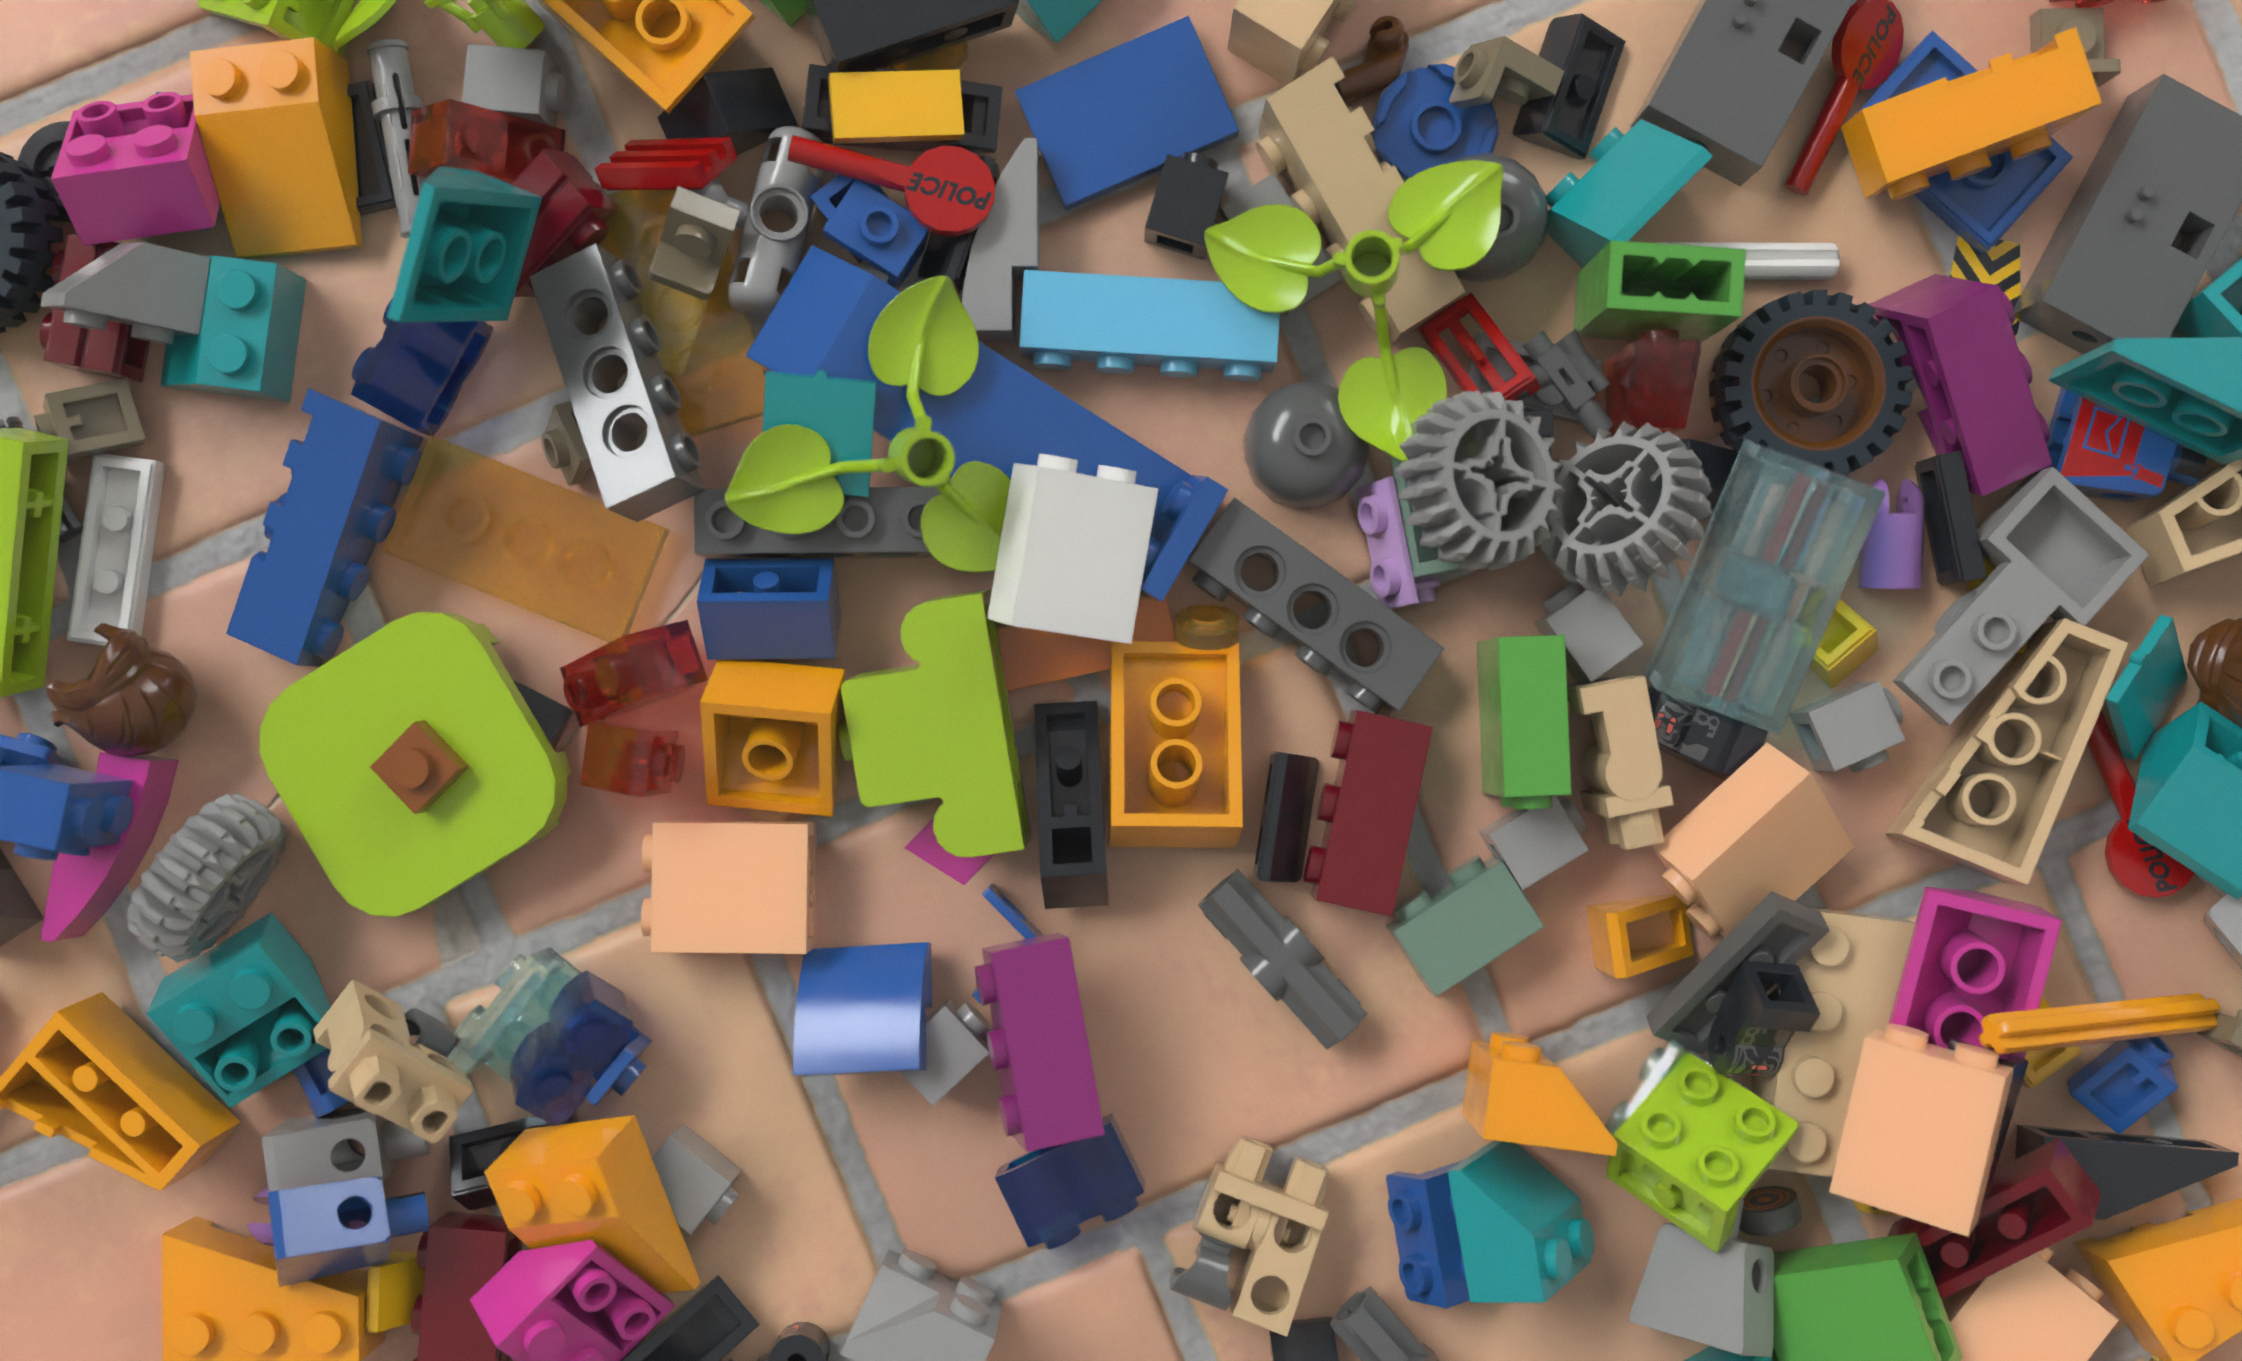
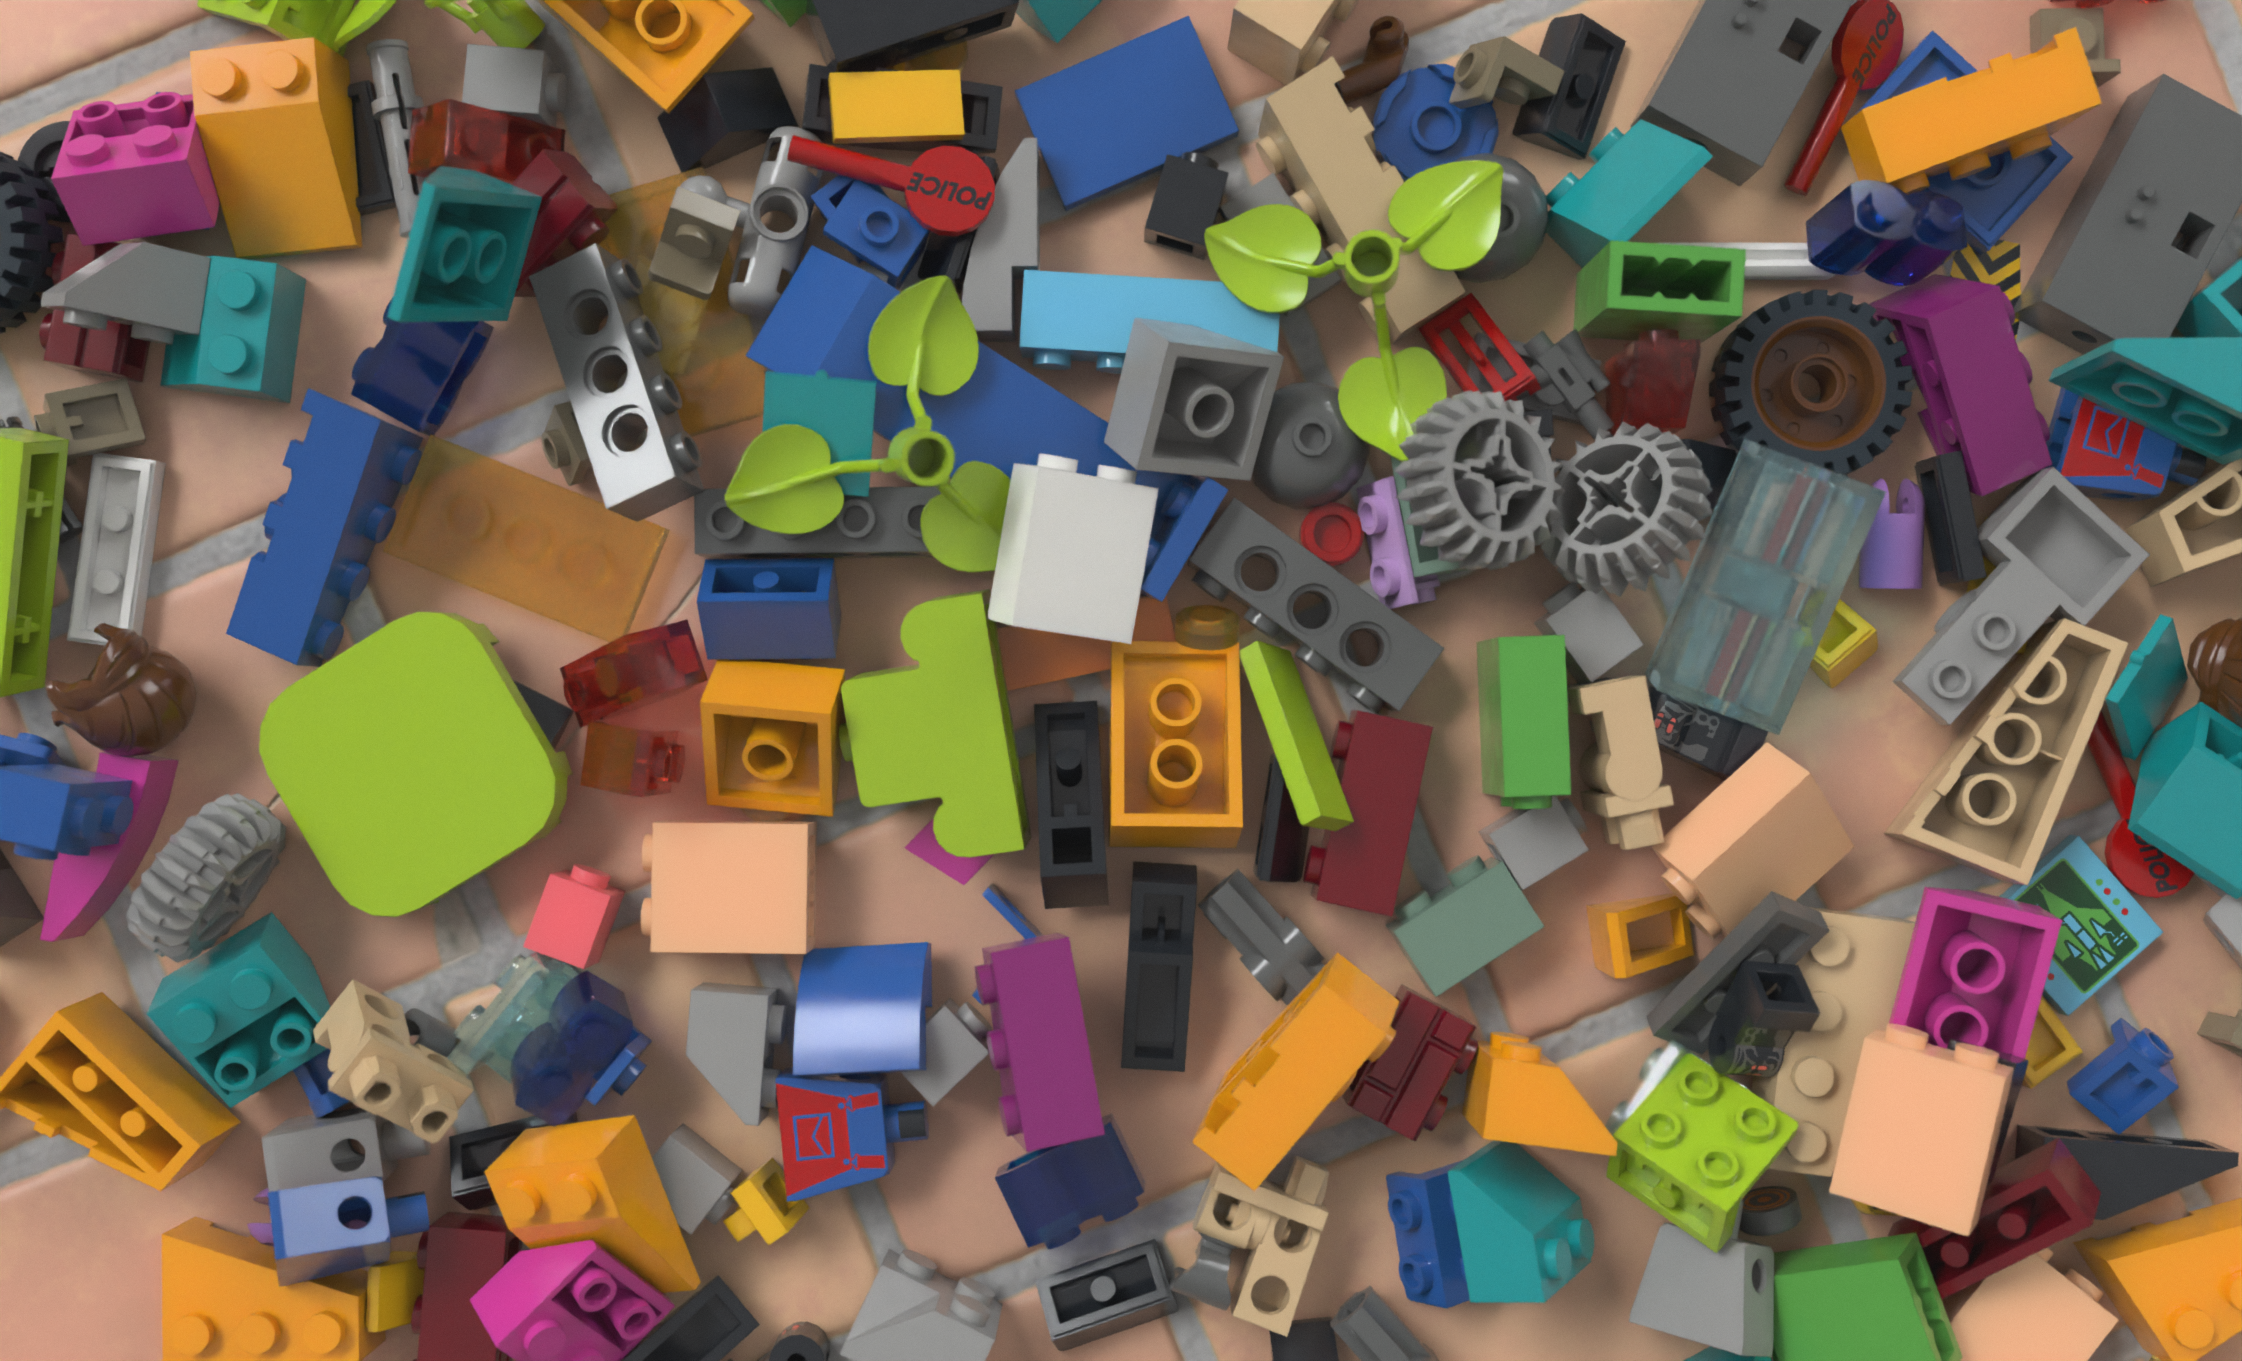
dark orange plate [370,720,469,814] -> none
red tile [594,137,738,191] -> none
light grey brick [1789,681,1906,772] -> none
light orange axle [1978,993,2221,1054] -> none
none -> coral brick [523,864,625,969]
none -> light grey slope [686,982,787,1126]
none -> yellow tile [723,1157,810,1245]
none -> torso [775,1067,929,1202]
none -> black slope [1035,1239,1179,1351]
none -> light grey slope [1104,318,1284,481]
none -> black slope [1121,861,1197,1072]
none -> light orange wedge [1192,952,1399,1191]
none -> lime tile [1240,641,1354,831]
none -> red tile [1299,502,1364,567]
none -> dark red brick [1342,984,1478,1141]
none -> clear blue brick [1806,180,1967,286]
none -> tile [1999,835,2163,1016]

